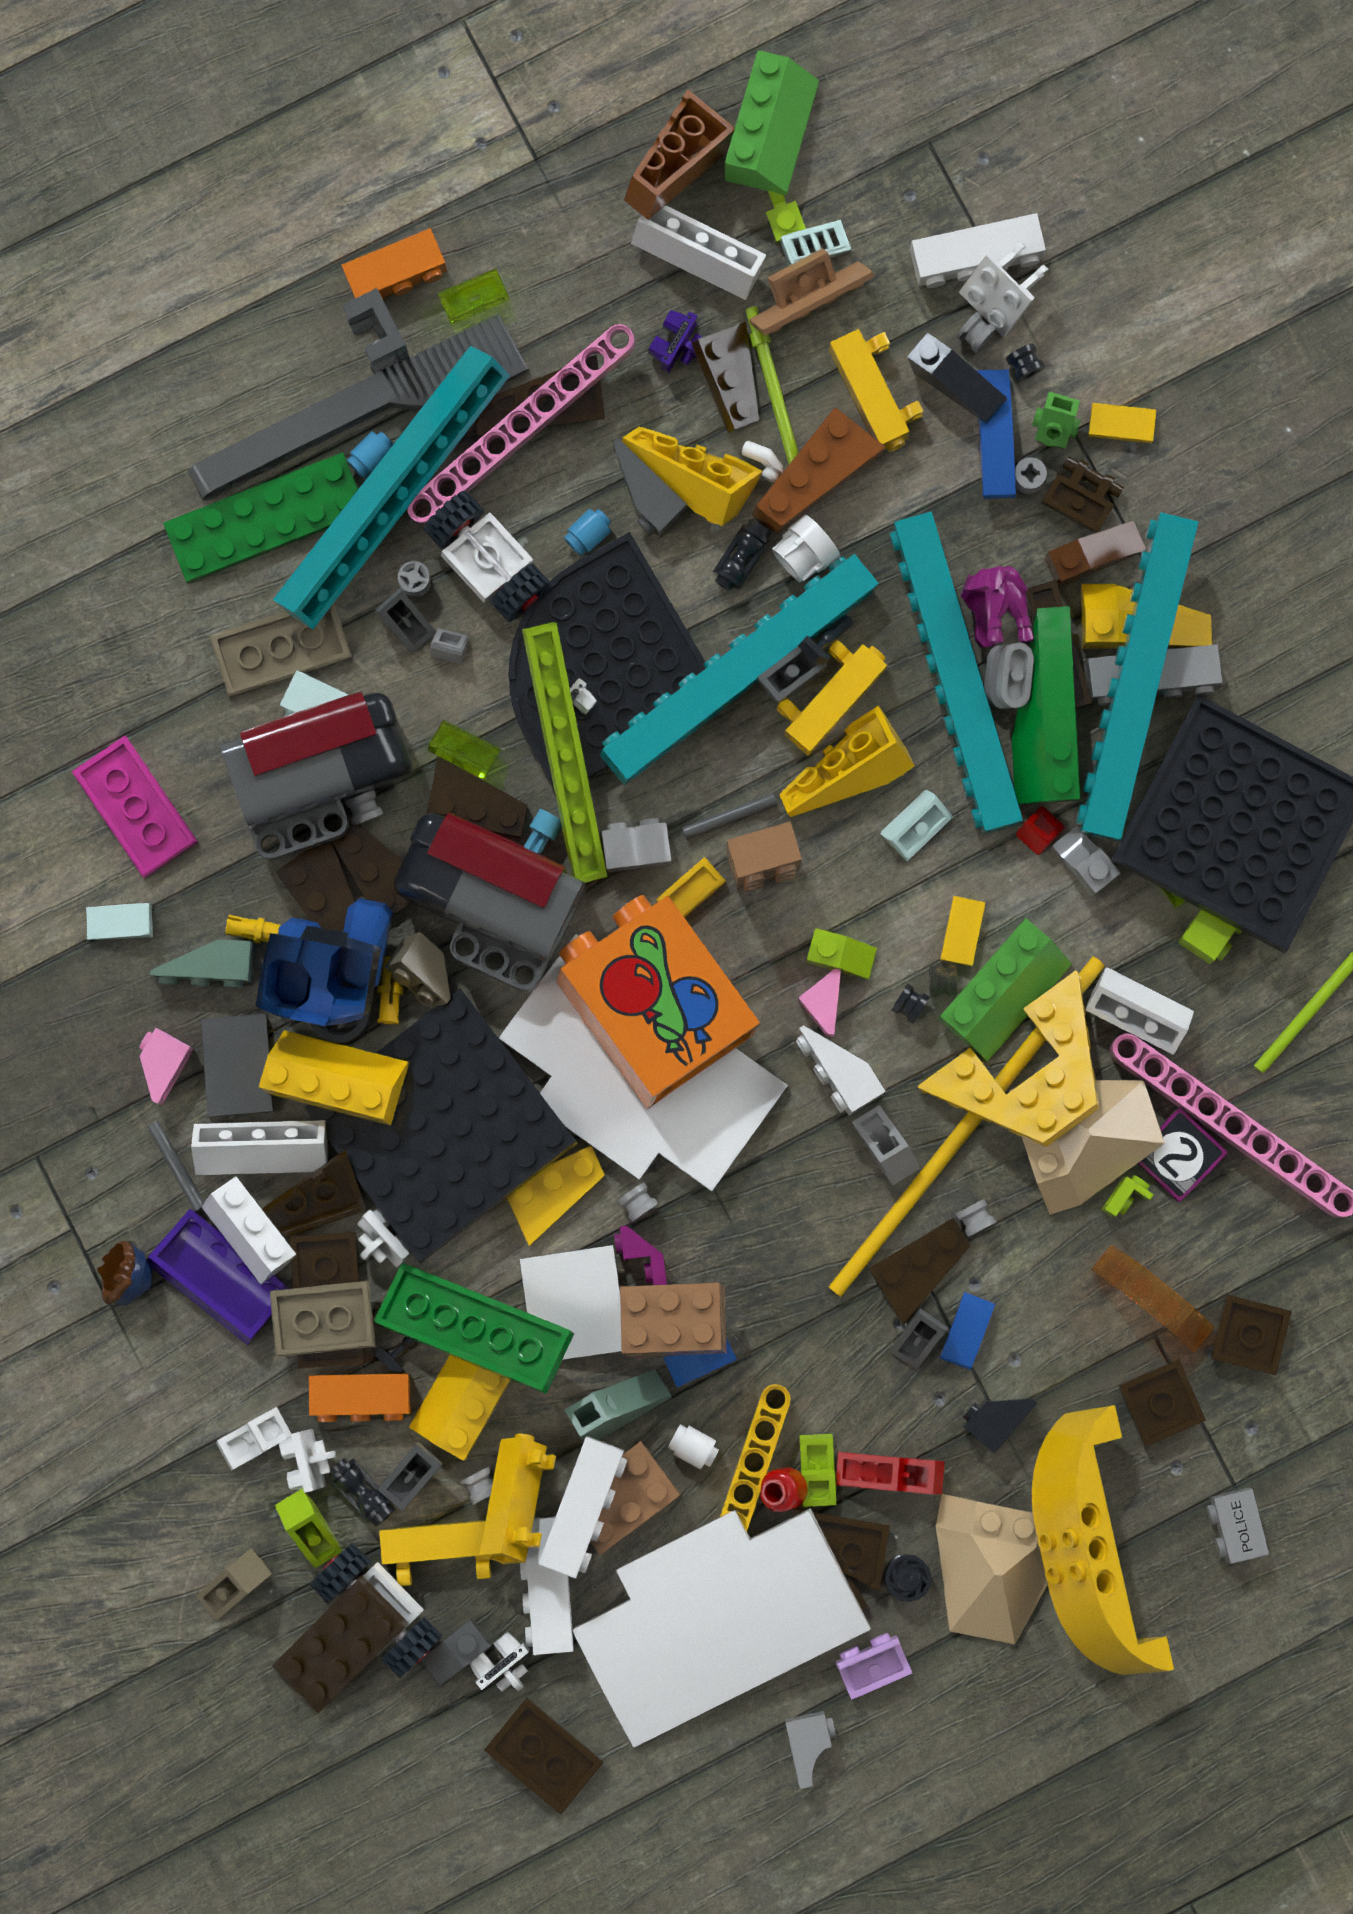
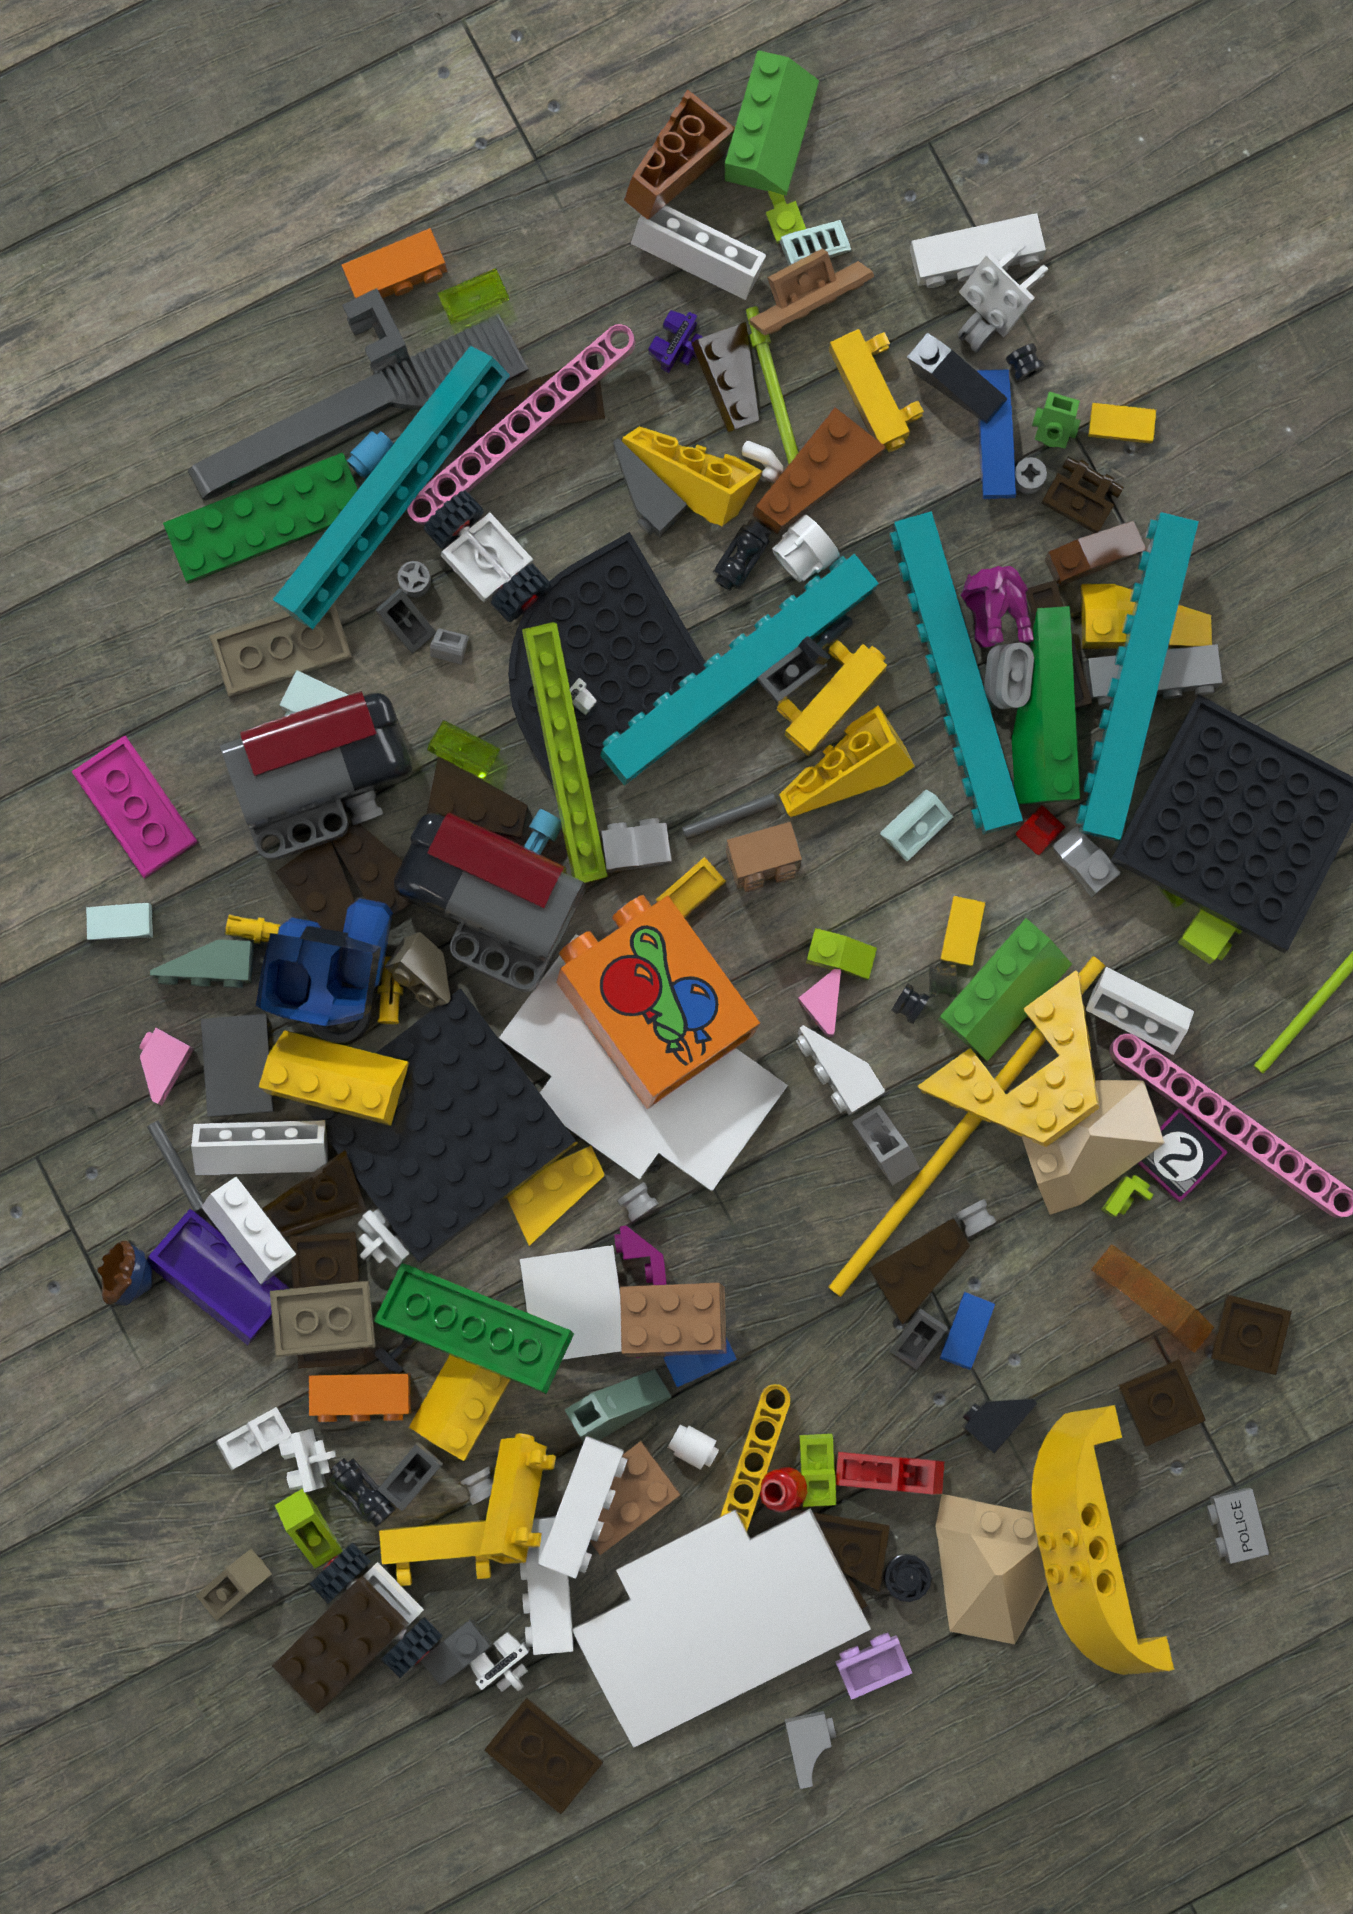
dark azure brick [563,509,611,556] -> none

